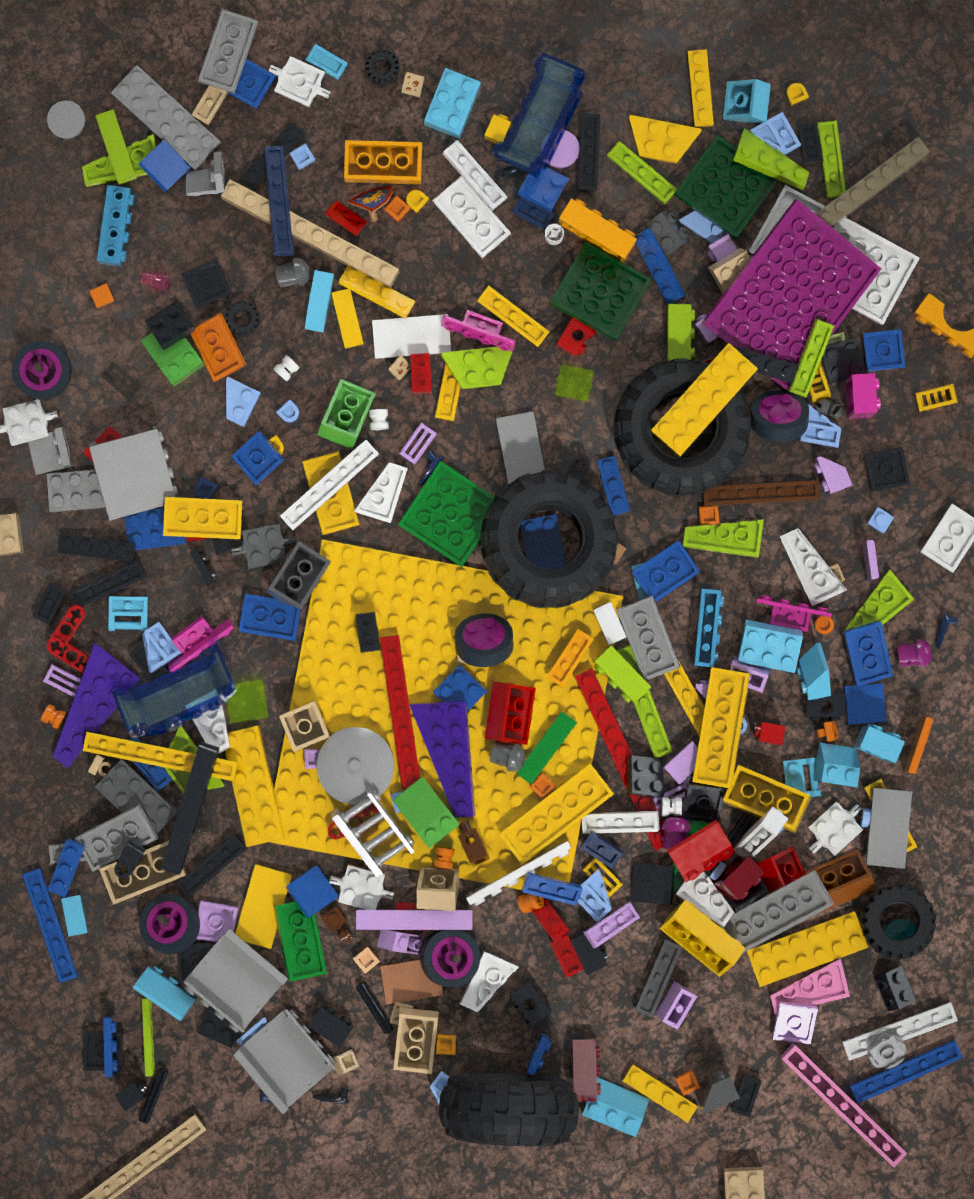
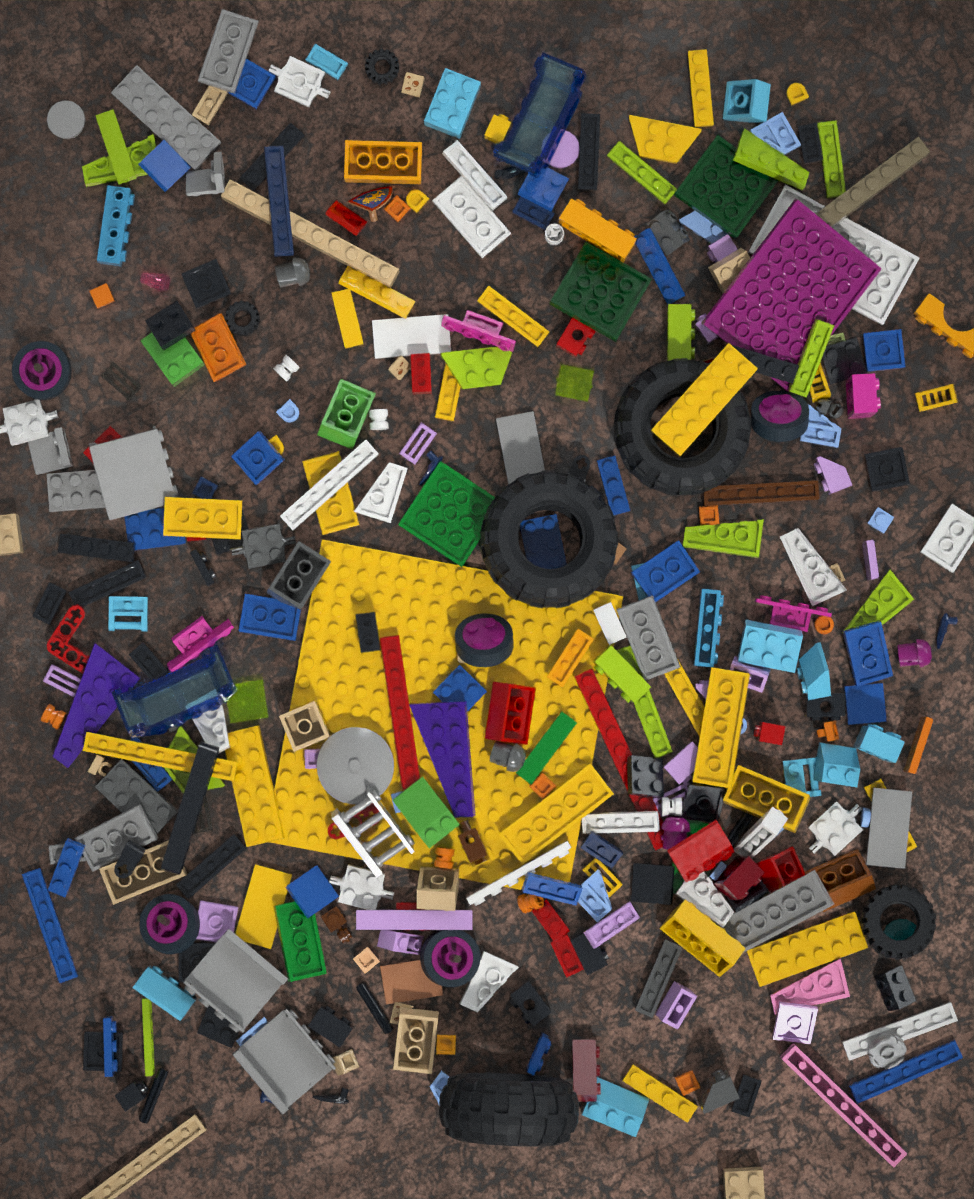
medium azure tile [61,895,88,936] -> none
light blue wing [142,622,181,673] -> none
light blue wing [226,377,261,427] -> none
light blue tile [289,143,316,170] -> none
medium azure slope [305,270,334,333] -> none

